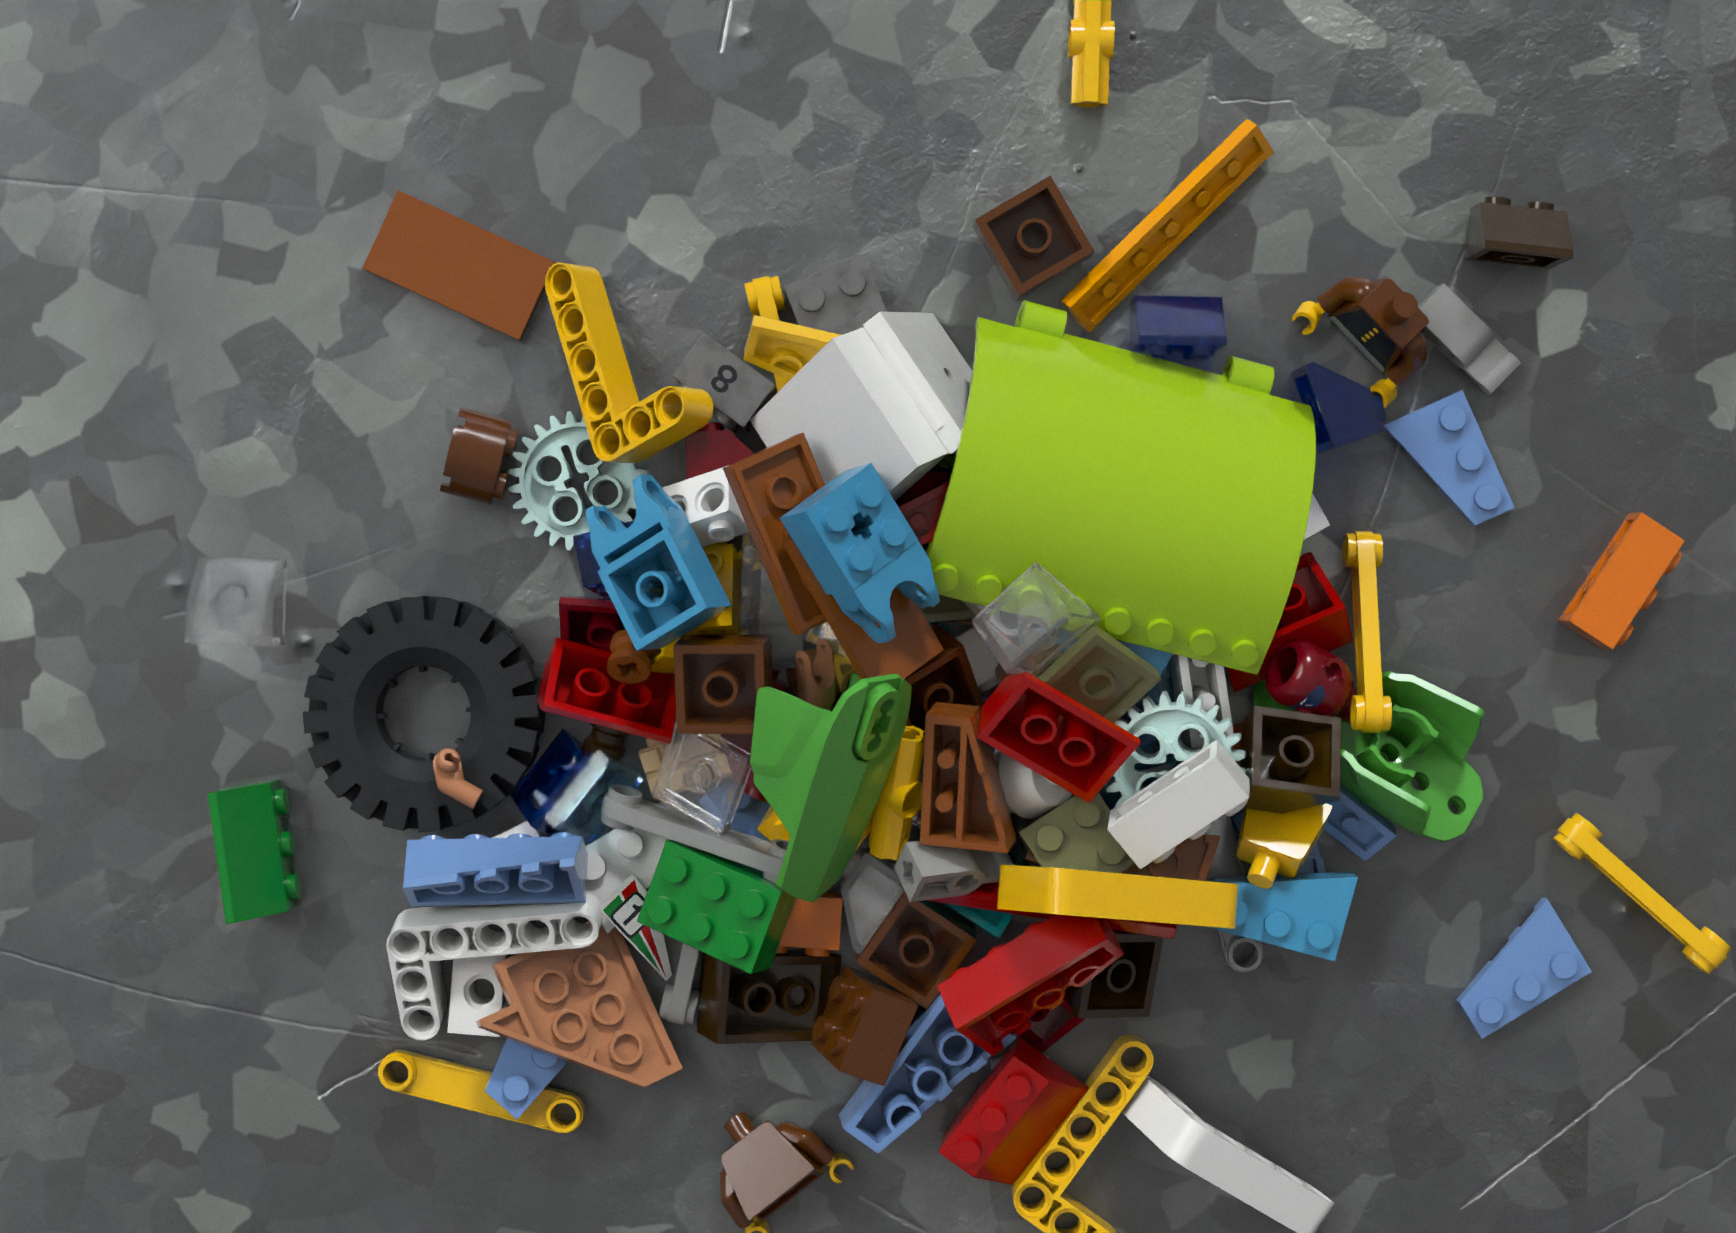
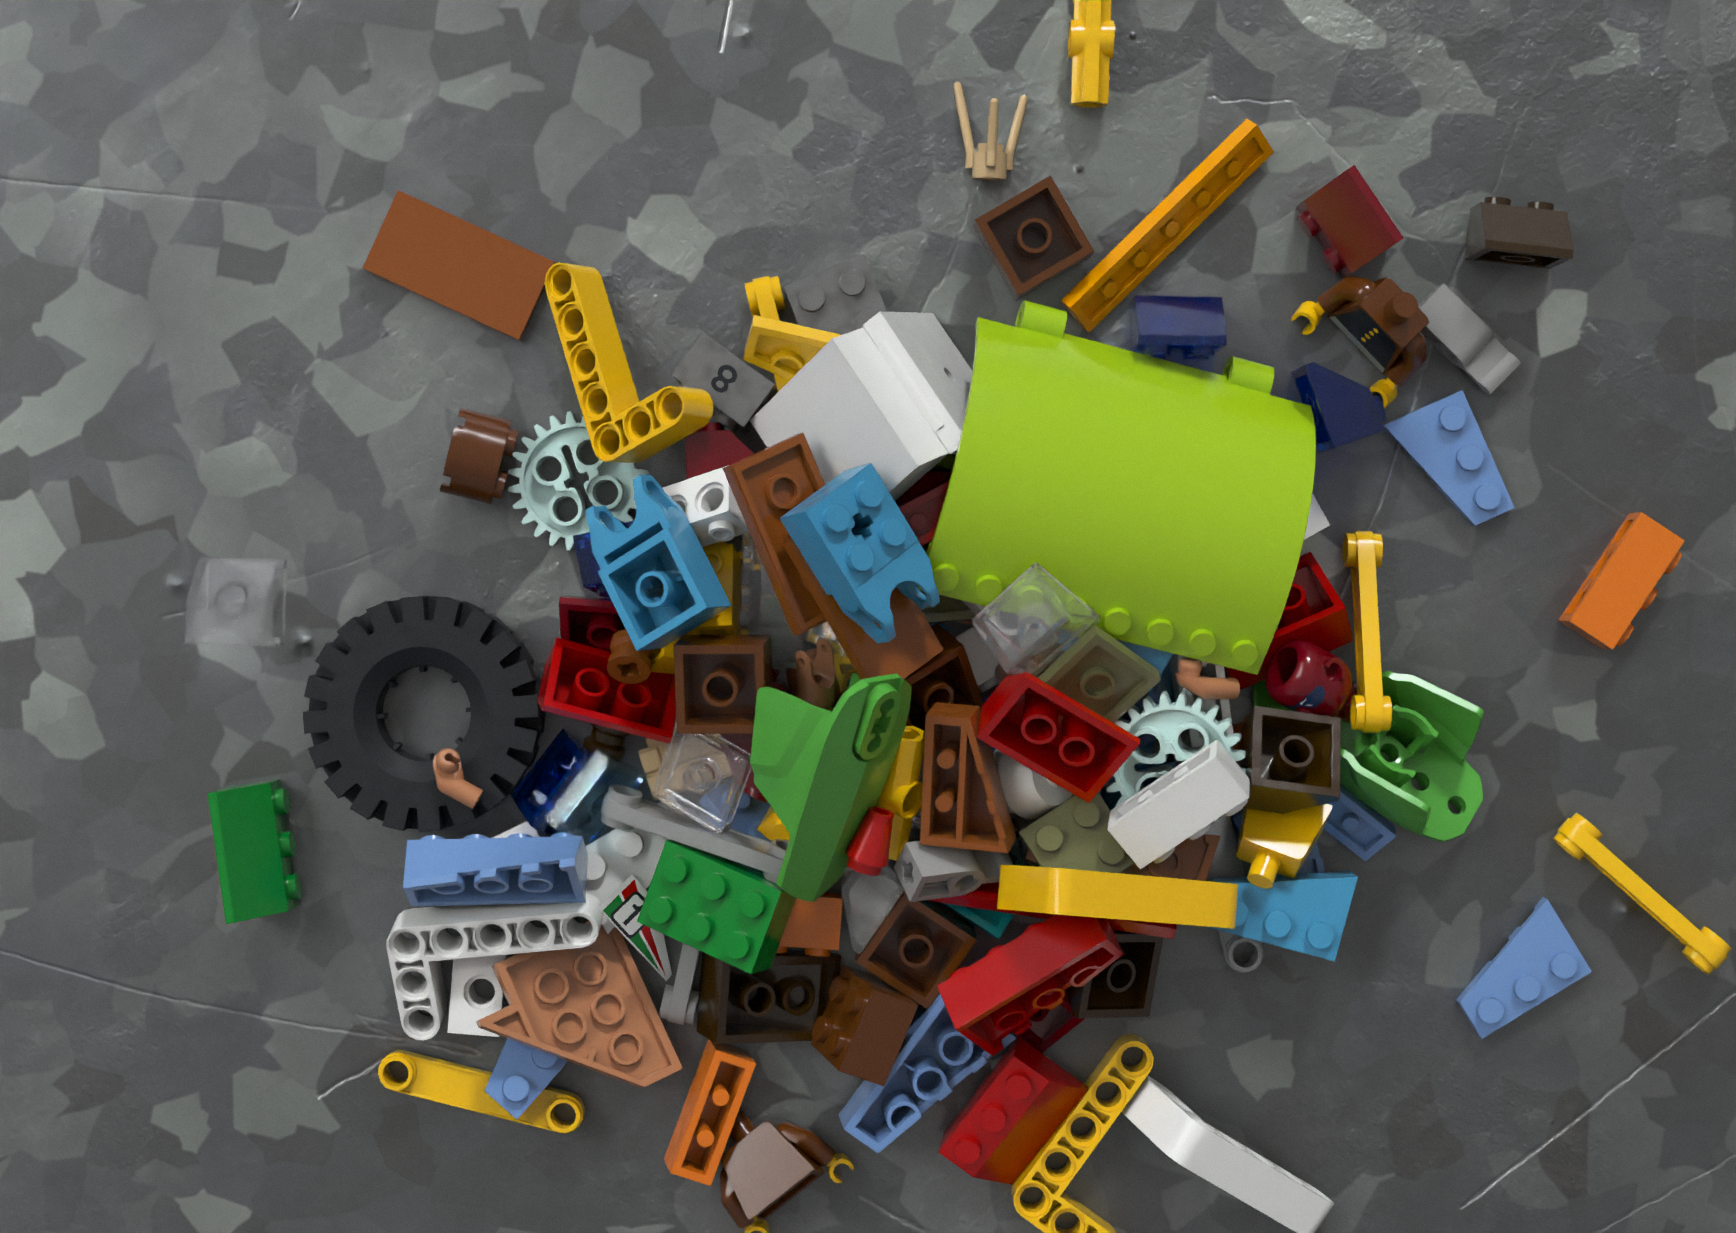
none -> orange brick [664,1039,756,1186]
none -> red cone [845,806,894,876]
none -> tan plant [953,82,1028,181]
none -> nougat arm [1175,658,1240,700]
none -> dark red slope [1296,165,1404,278]

